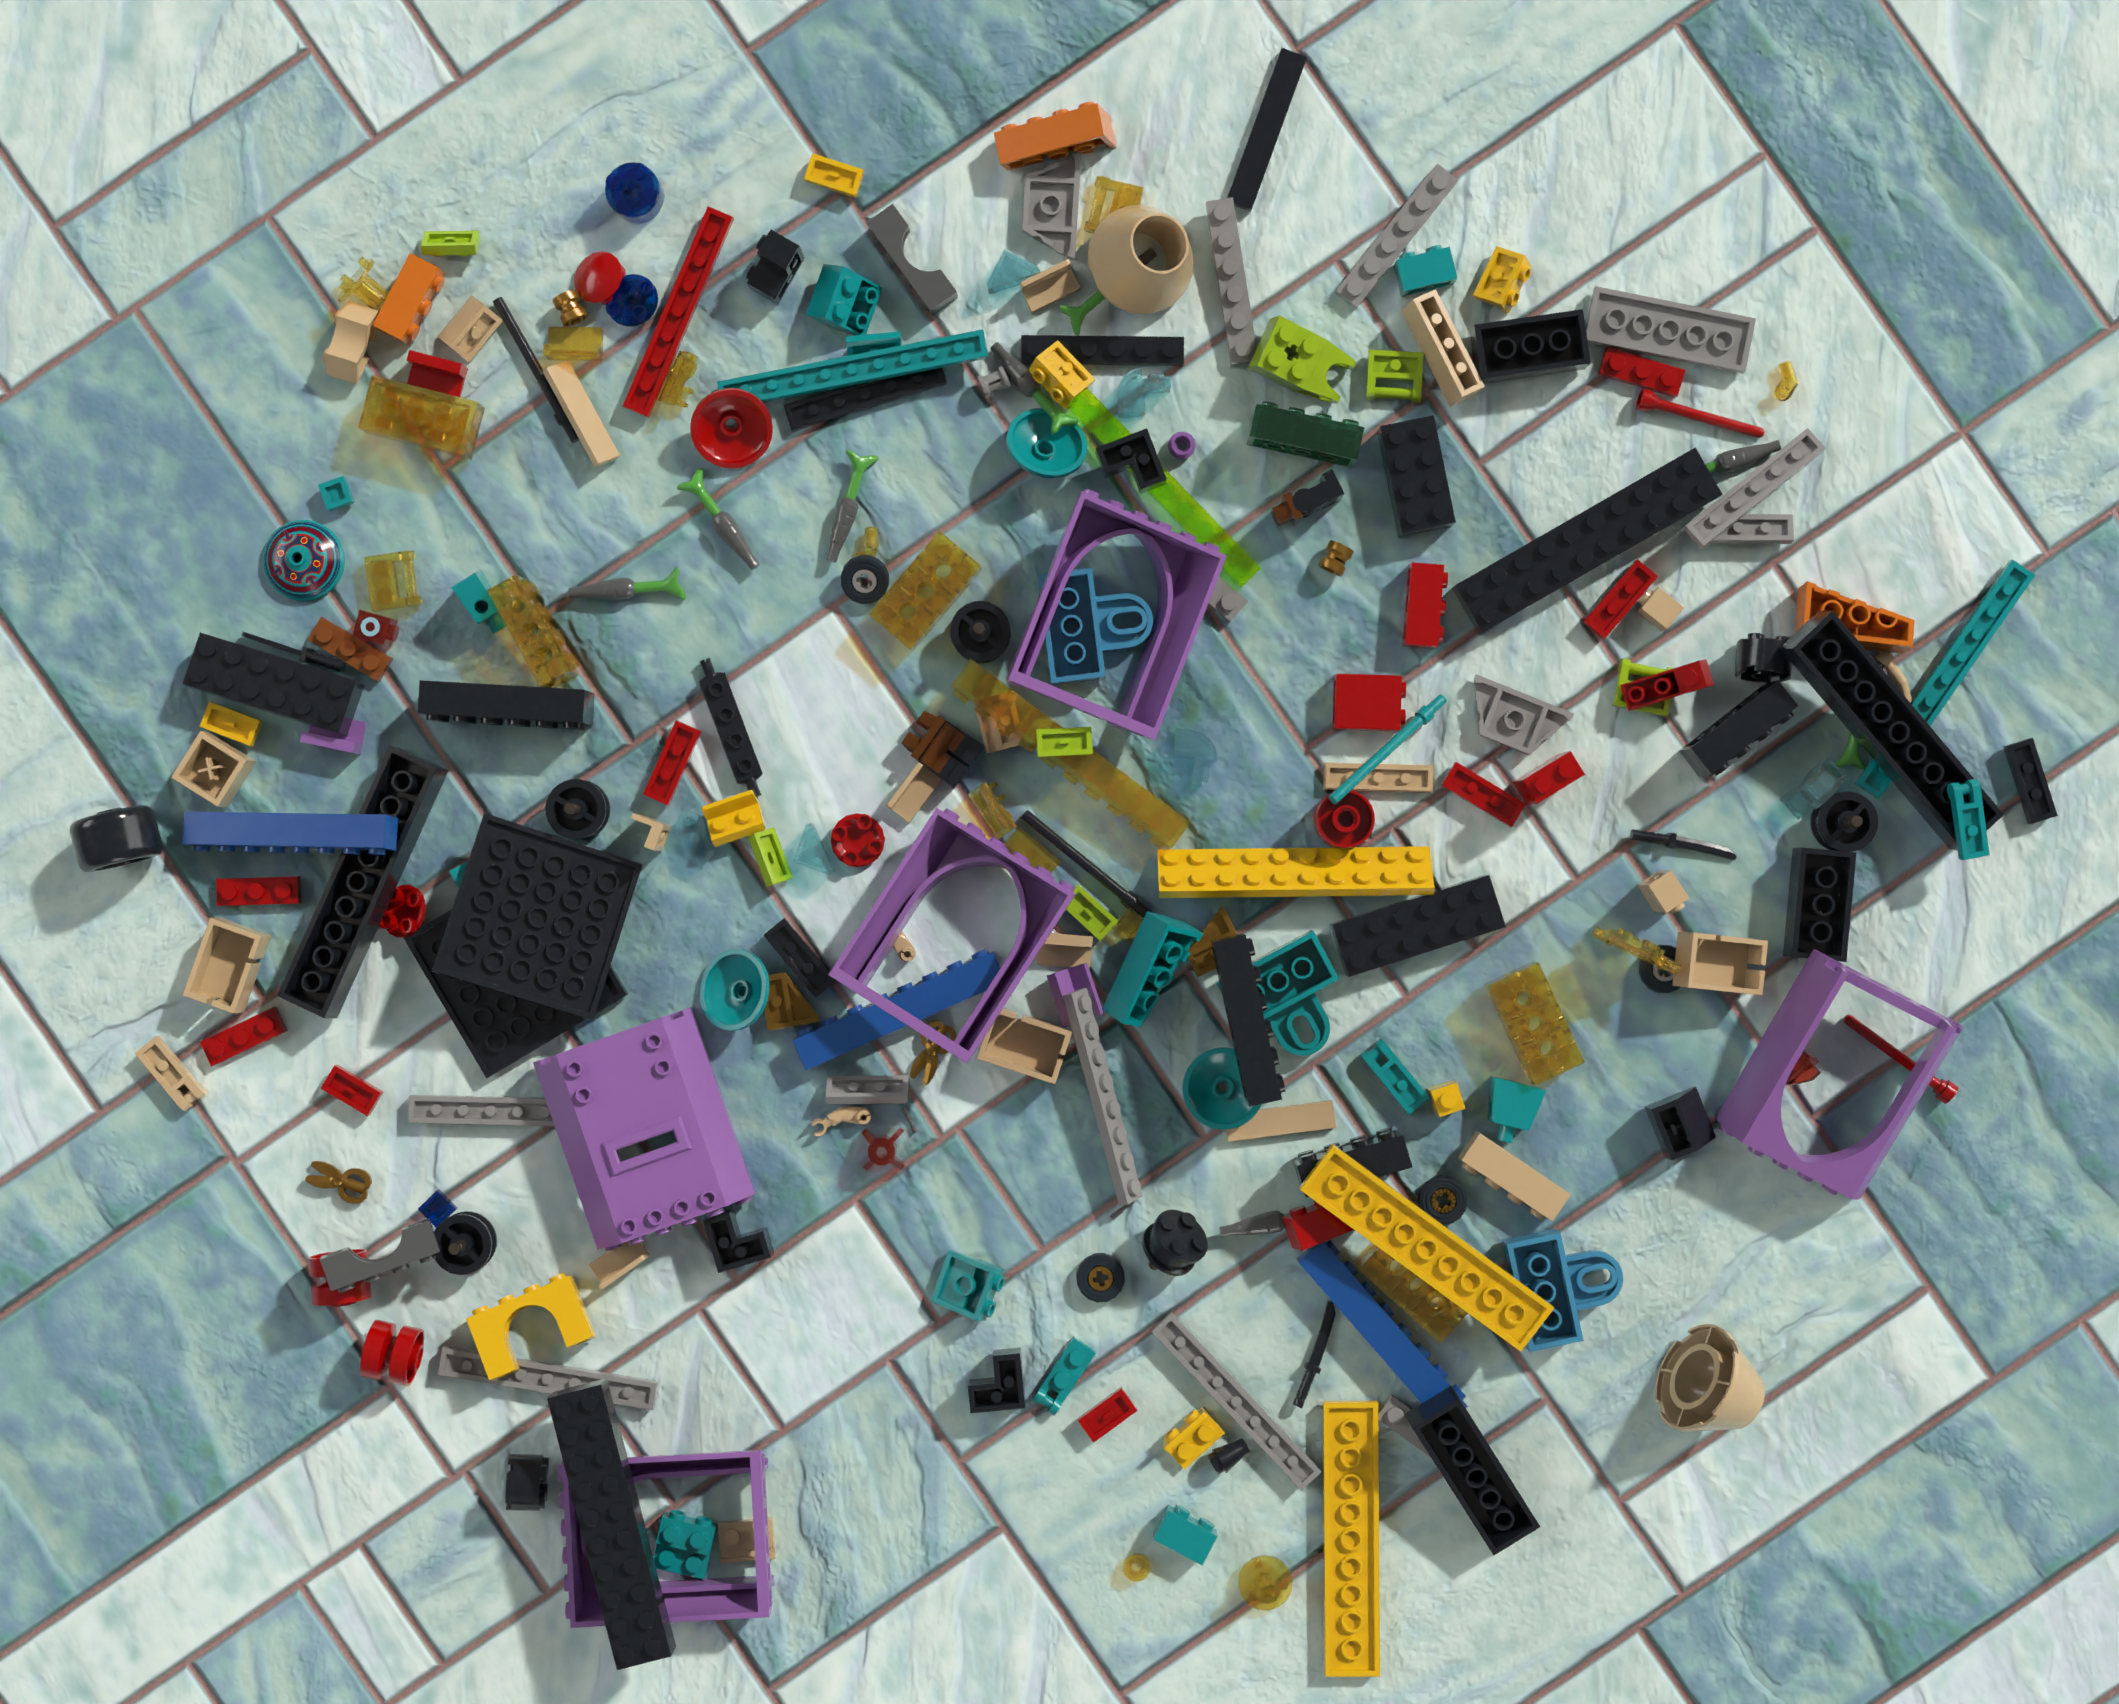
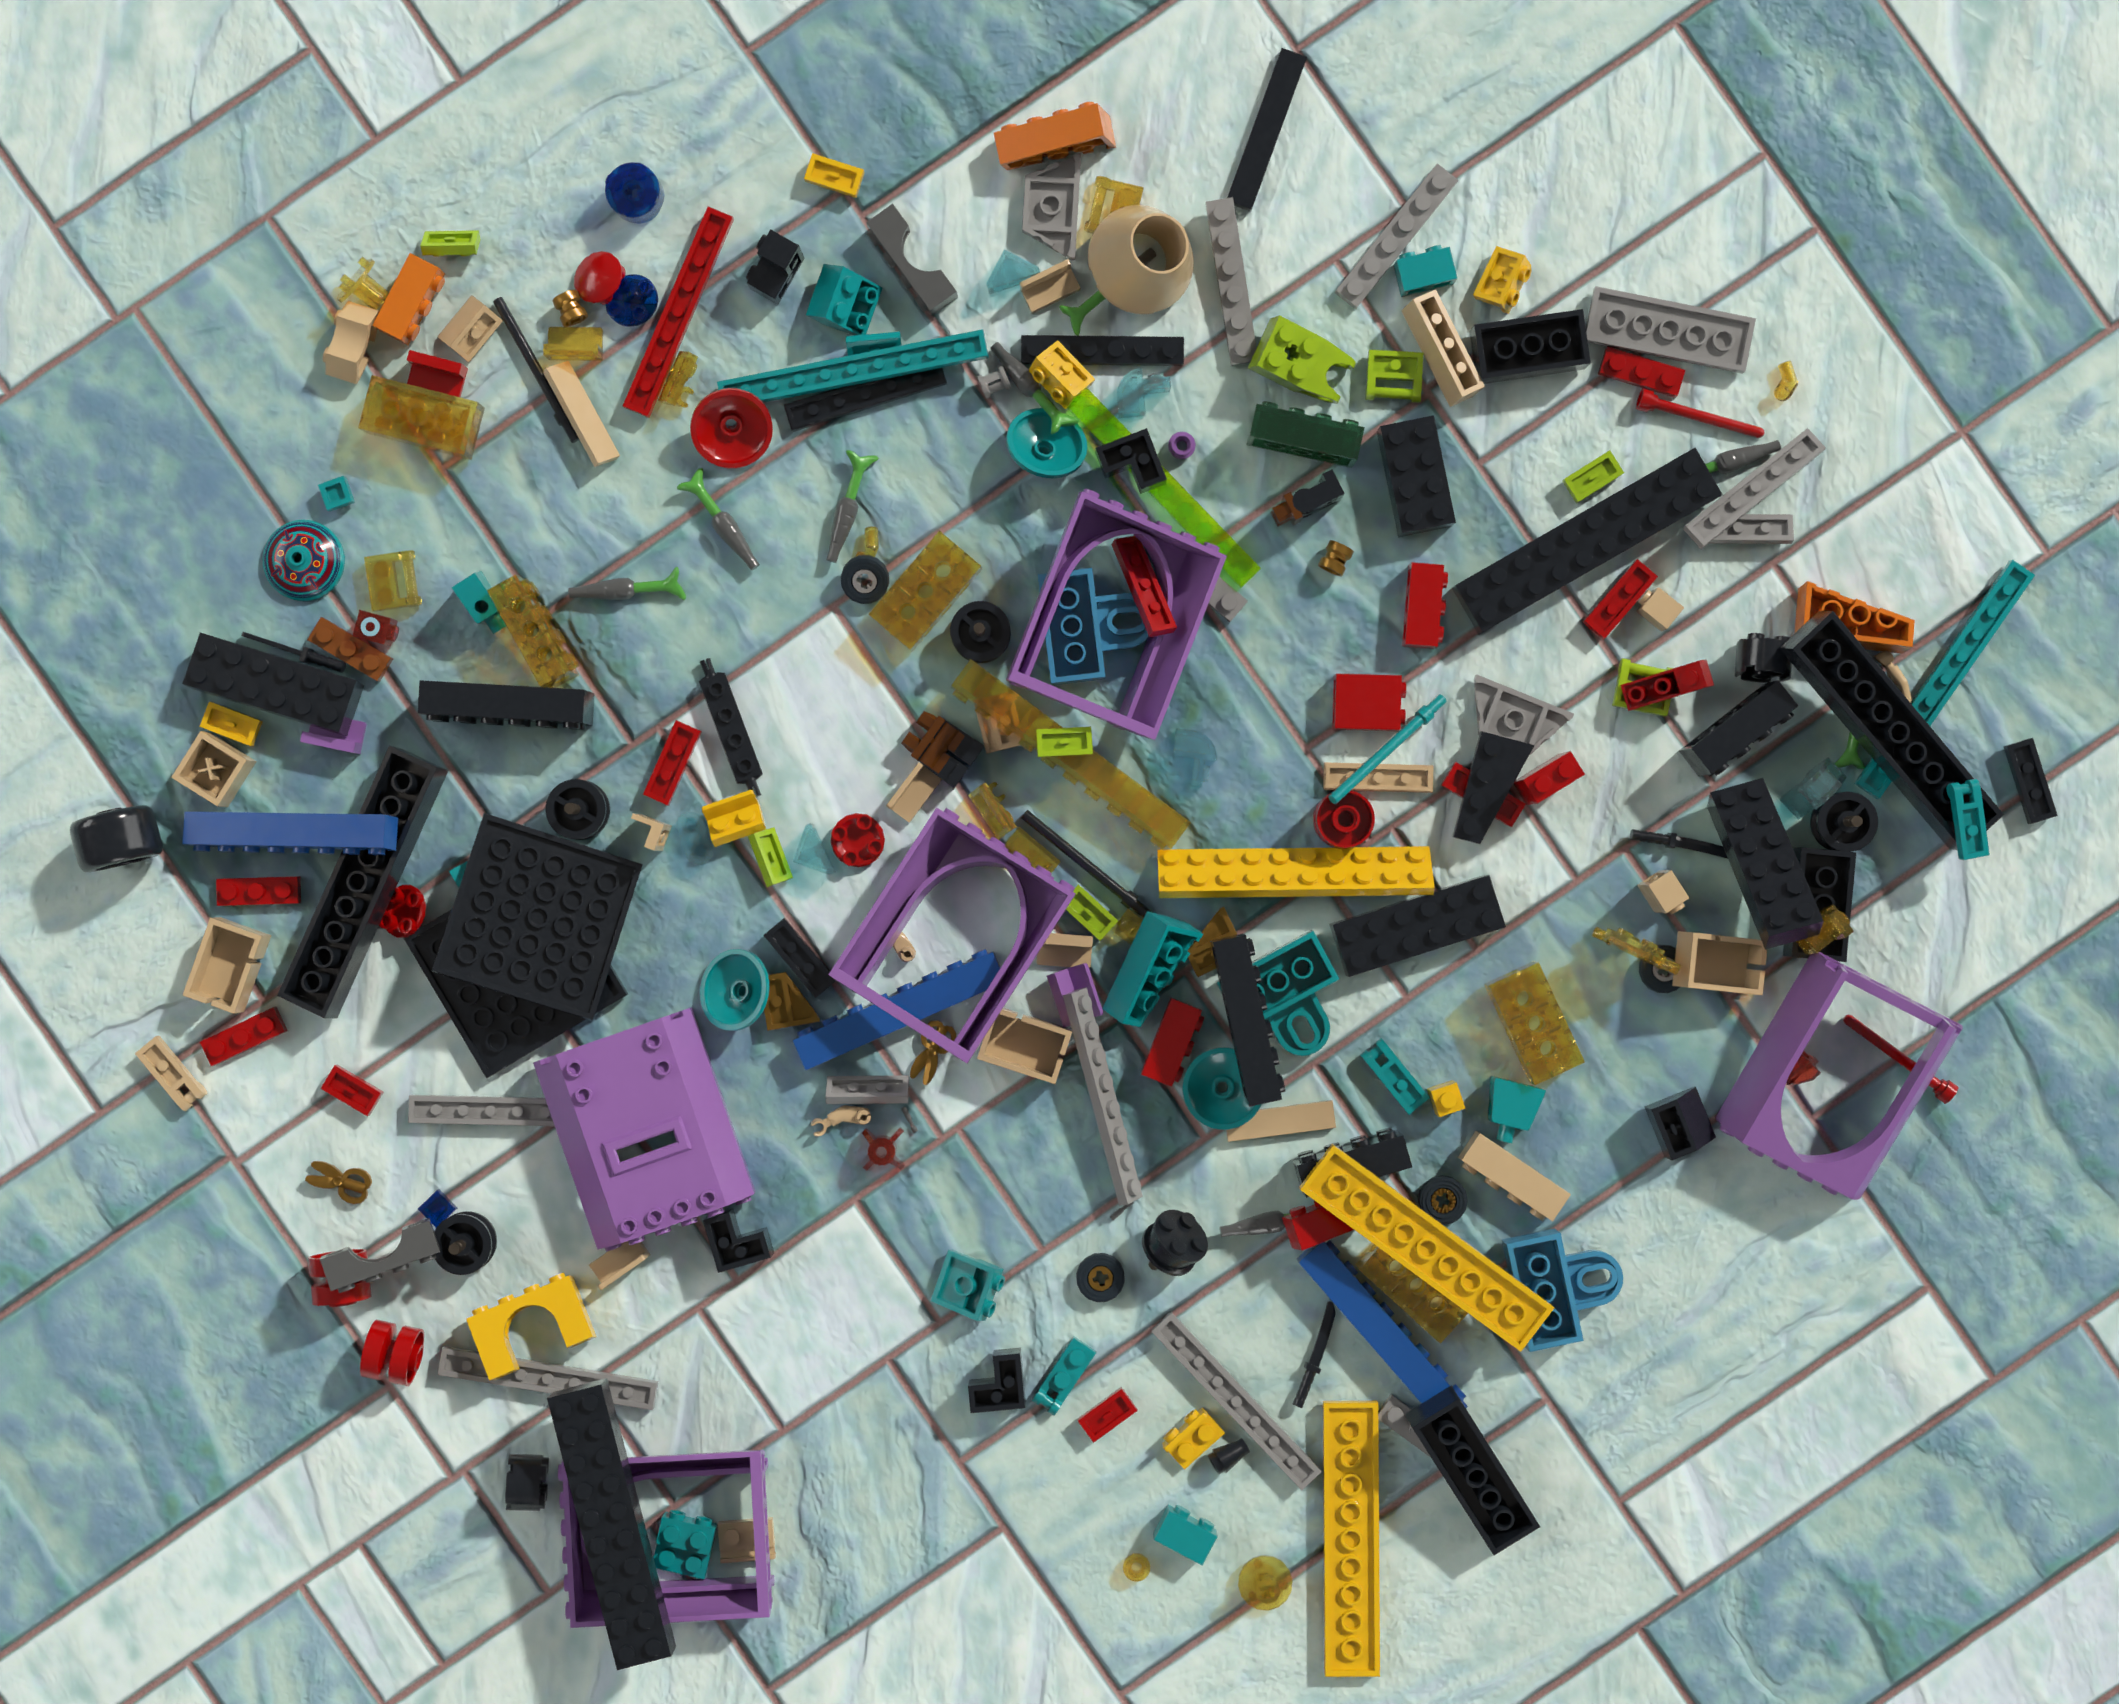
tan cone [1655,1324,1765,1432] -> none
none -> red plate [1111,536,1177,637]
none -> red brick [1141,997,1204,1087]
none -> black wing [1452,731,1535,844]
none -> lime plate [1562,450,1624,504]
none -> black brick [1707,778,1823,950]
none -> clear yellow brick [1796,904,1854,955]

